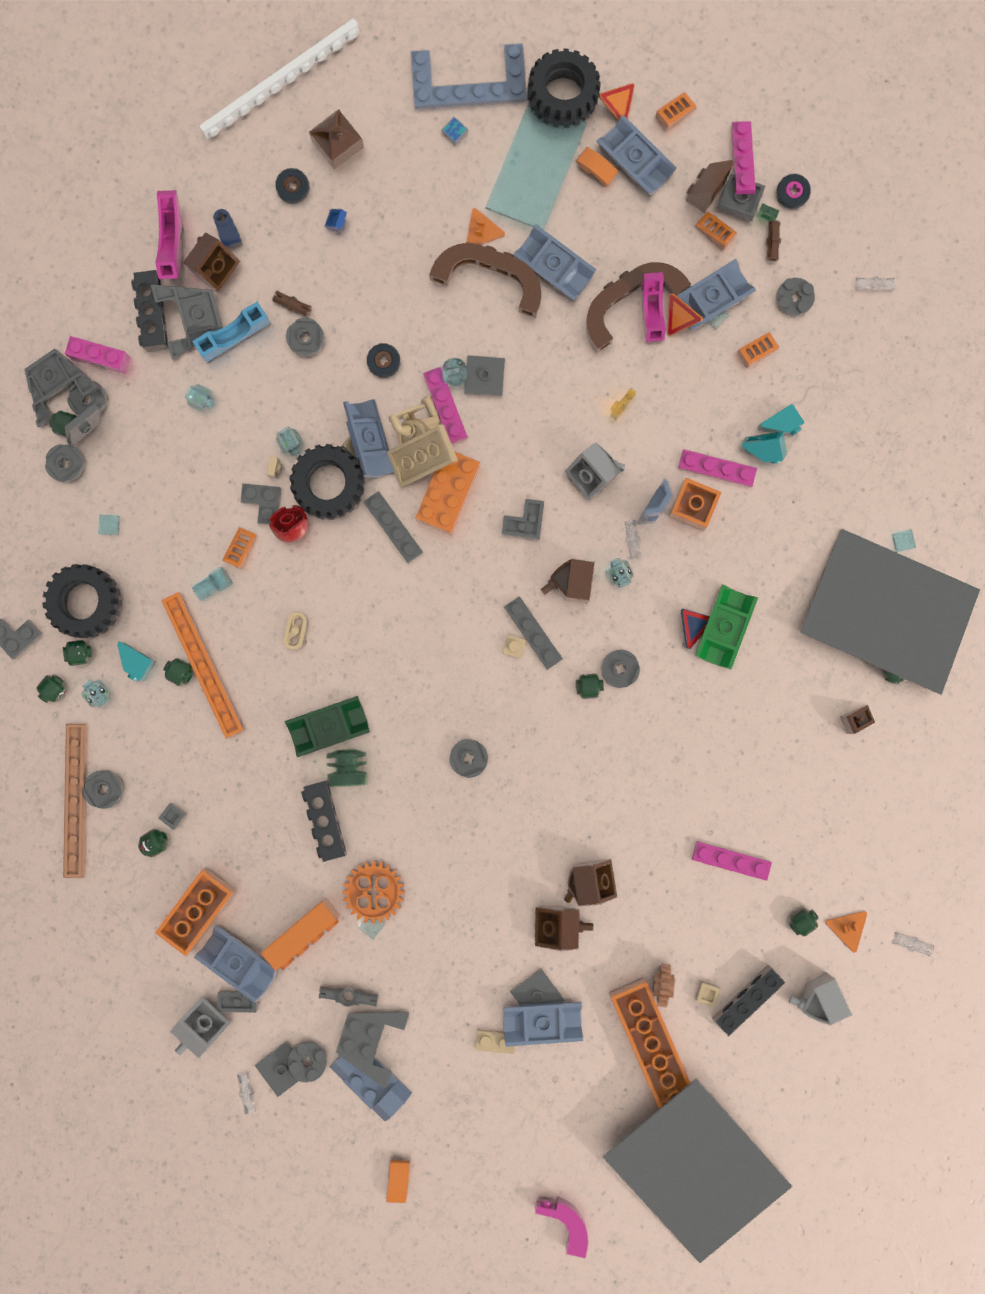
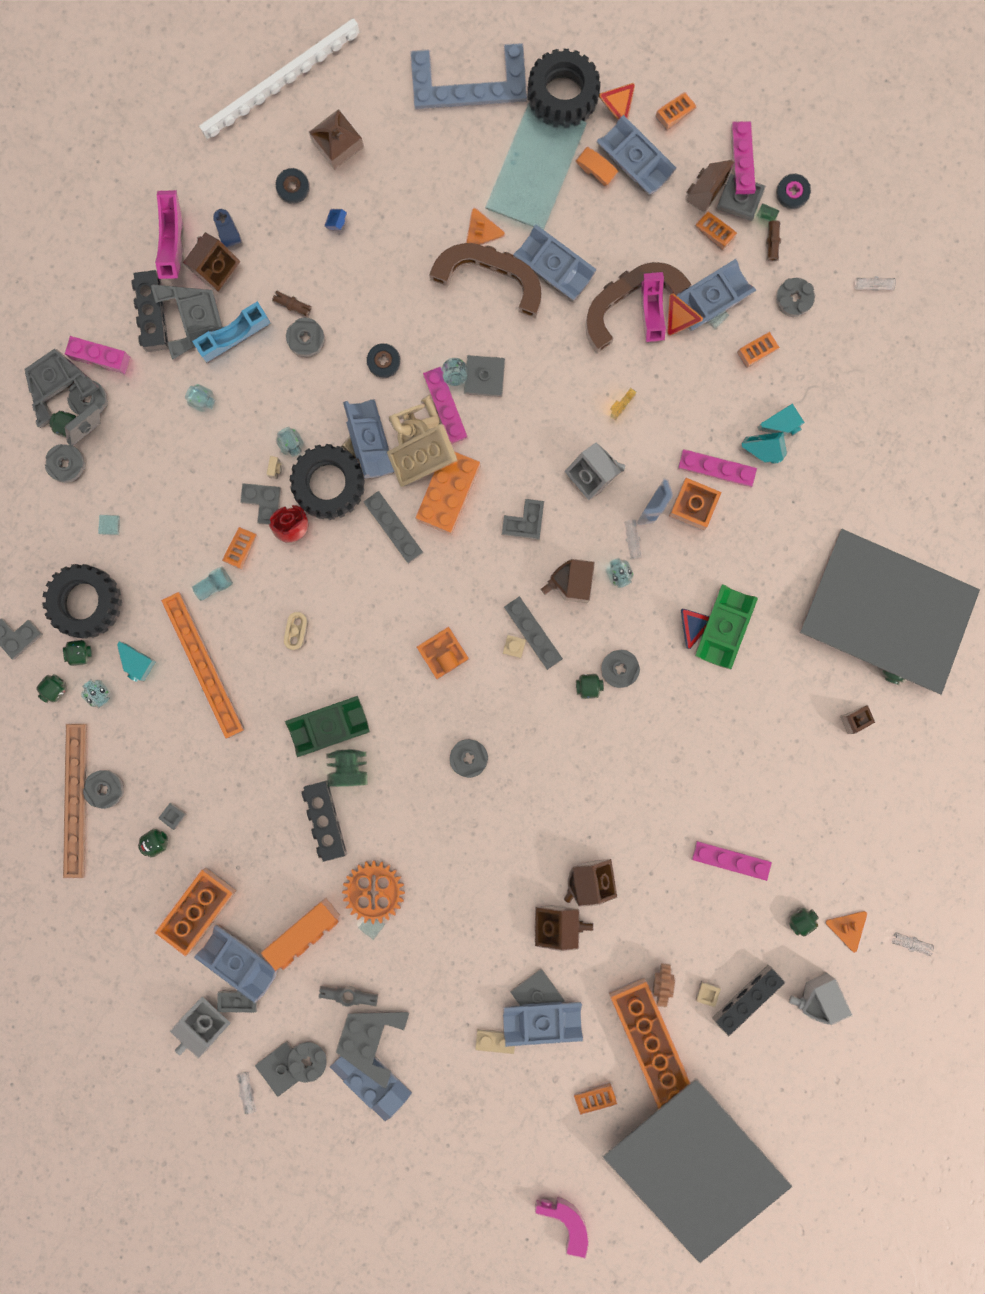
dark green head [163,658,194,686] -> none
orange slope [386,1160,410,1203] -> none
tile [441,117,468,145] -> none
clear light blue tile [891,529,916,553] -> none
none -> orange plate [417,627,469,679]
none -> orange slope [574,1083,618,1115]

